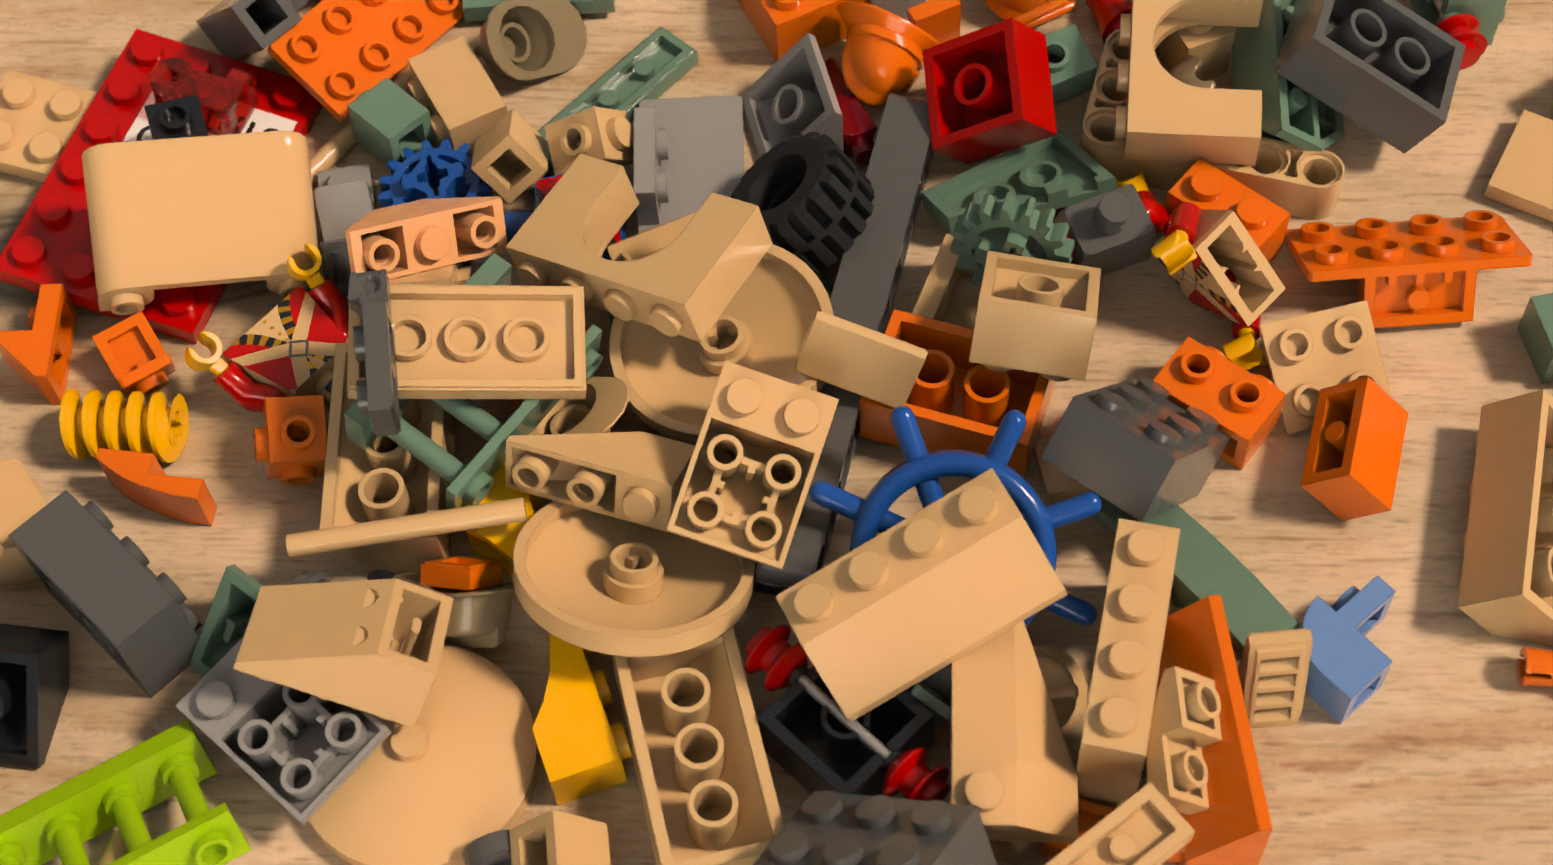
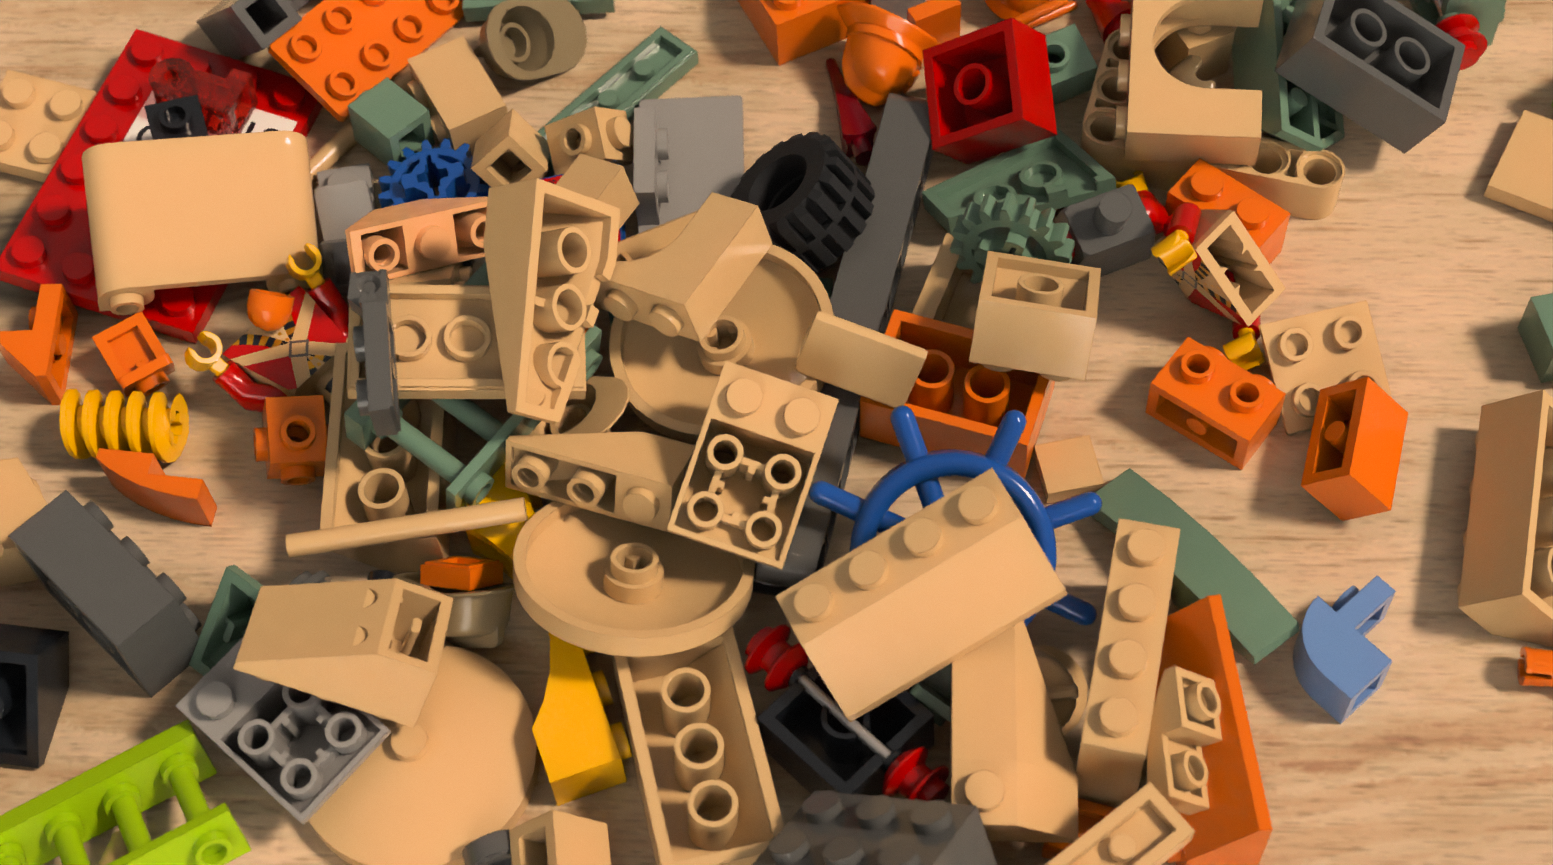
light grey slope [741,33,844,157] -> none
dark grey brick [1041,377,1231,522] -> none
tan slope [1237,628,1313,729] -> none
orange bracket [1285,210,1533,328] -> none
none -> orange hinge [247,289,295,331]
none -> tan wedge [483,178,620,424]

